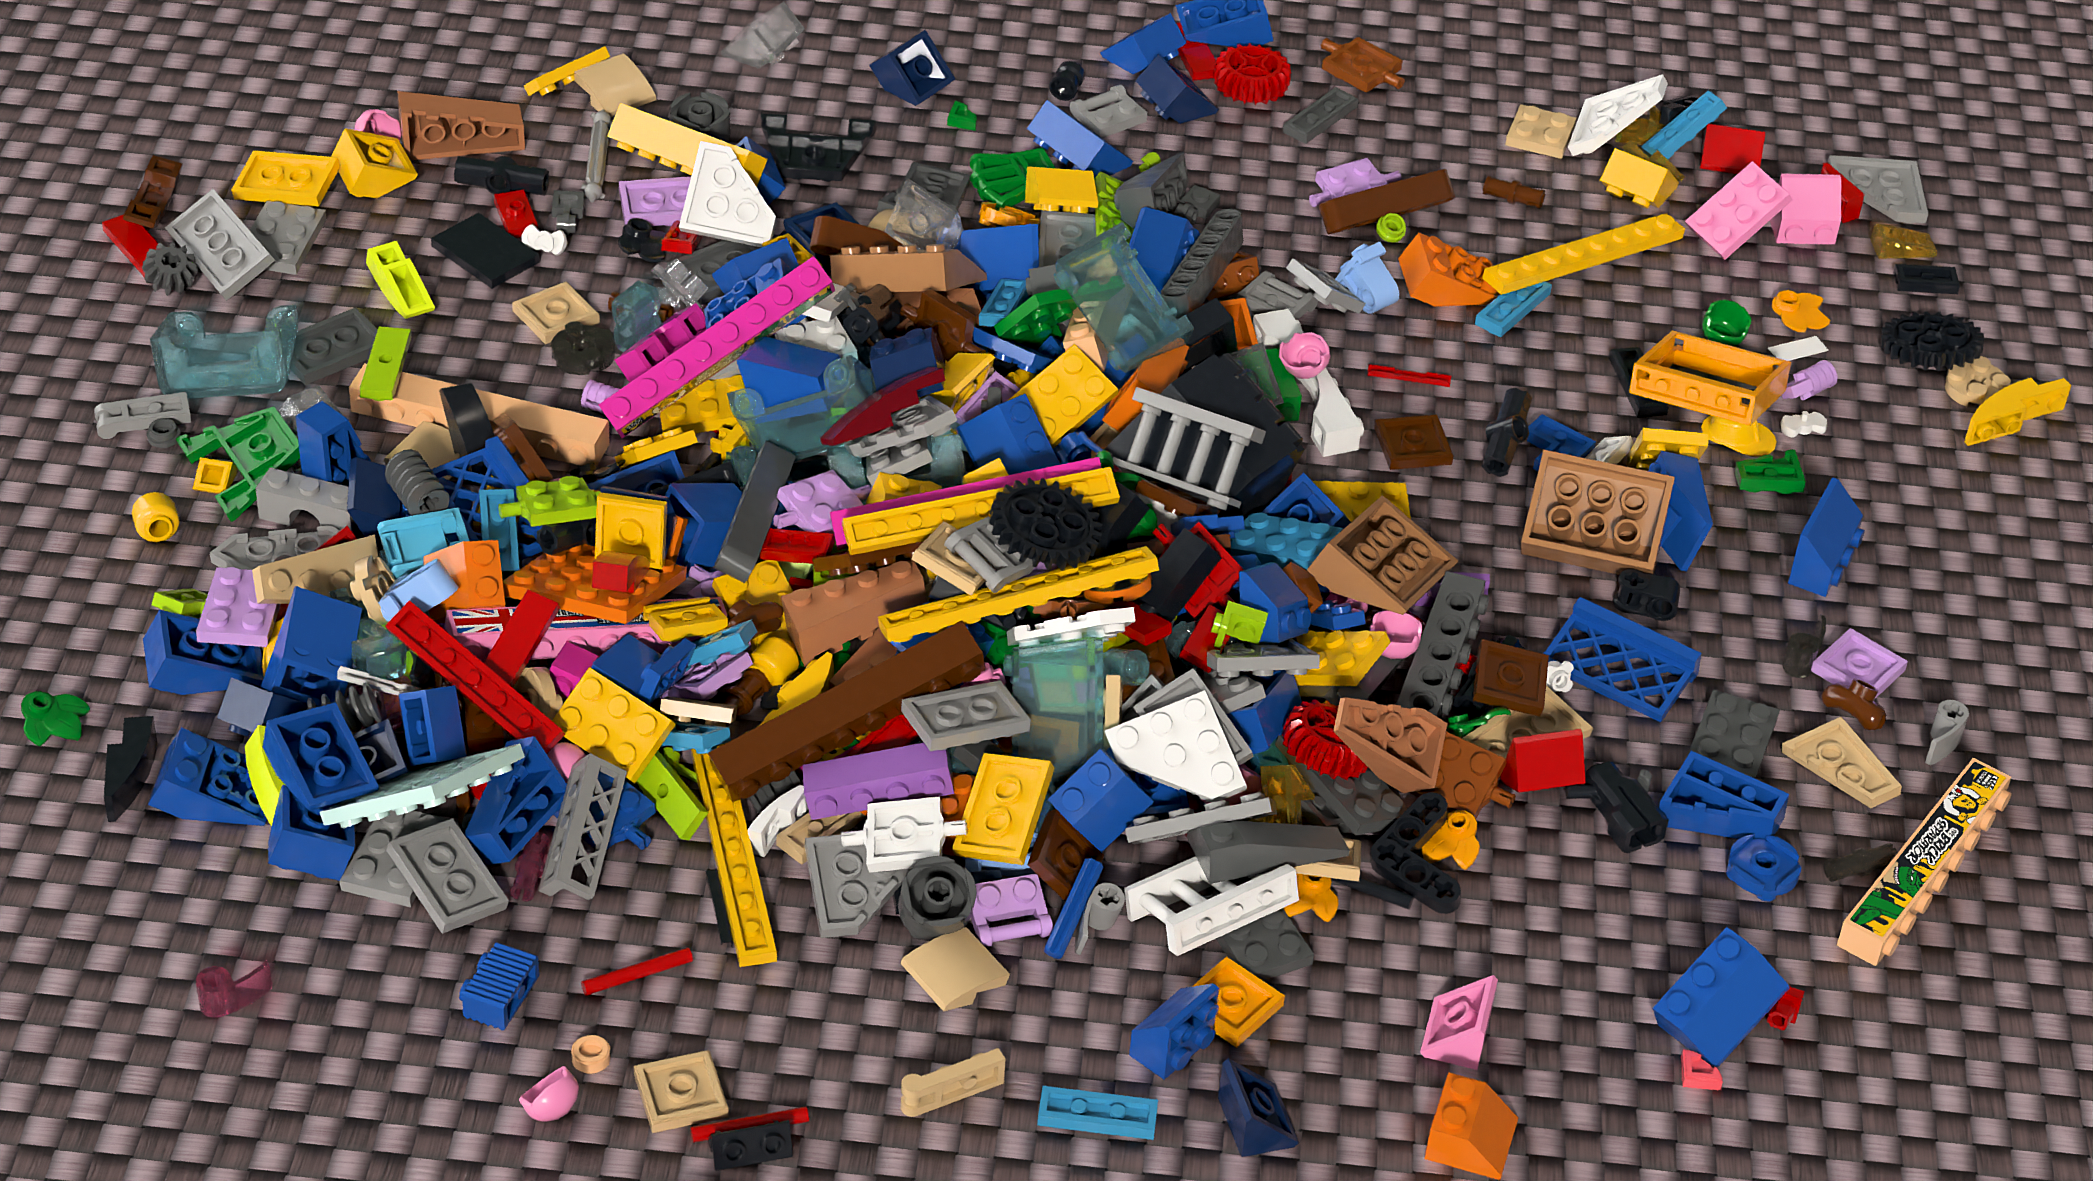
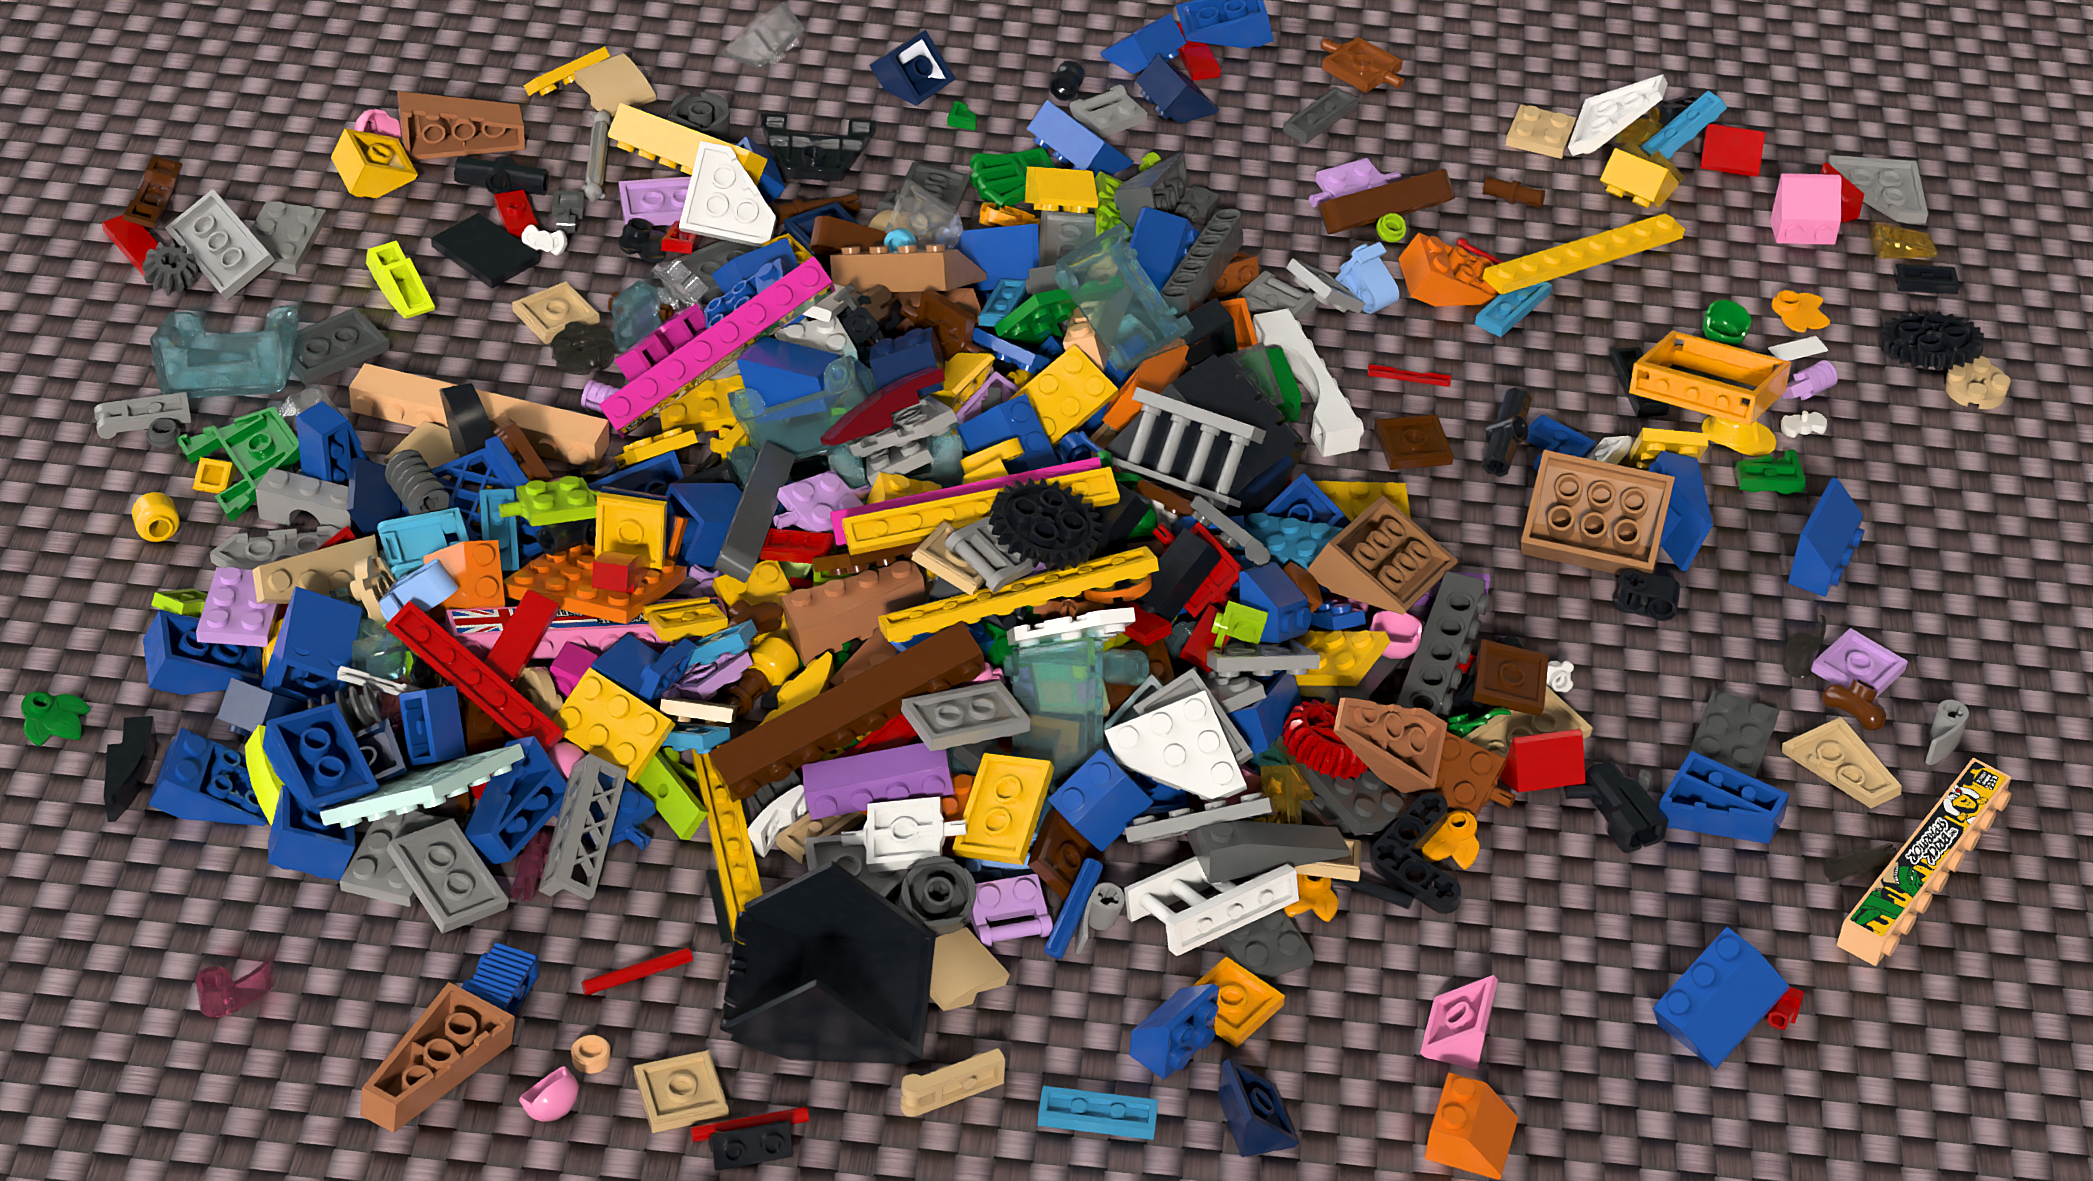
yellow plate [231,151,340,207] -> none
lime tile [360,326,412,401] -> none
tan plate [1098,675,1123,751] -> none
red gear [1213,43,1291,105] -> none
bright pink hair [1279,332,1330,379] -> none
blue fence [1543,597,1702,722] -> none
coral tile [1681,1049,1723,1090] -> none
bright pink plate [1685,161,1793,260] -> none
blue plate [1726,834,1801,901] -> none
yellow slope [1964,378,2071,446] -> none
none -> nougat wedge [360,982,515,1133]
none -> black windscreen [719,860,936,1064]
none -> reddish brown pin [767,193,860,229]
none -> medium azure tile [884,228,917,251]
none -> yellow beam [960,438,1025,475]
none -> dark grey hinge [1190,496,1271,566]
none -> red hinge [1456,238,1504,265]

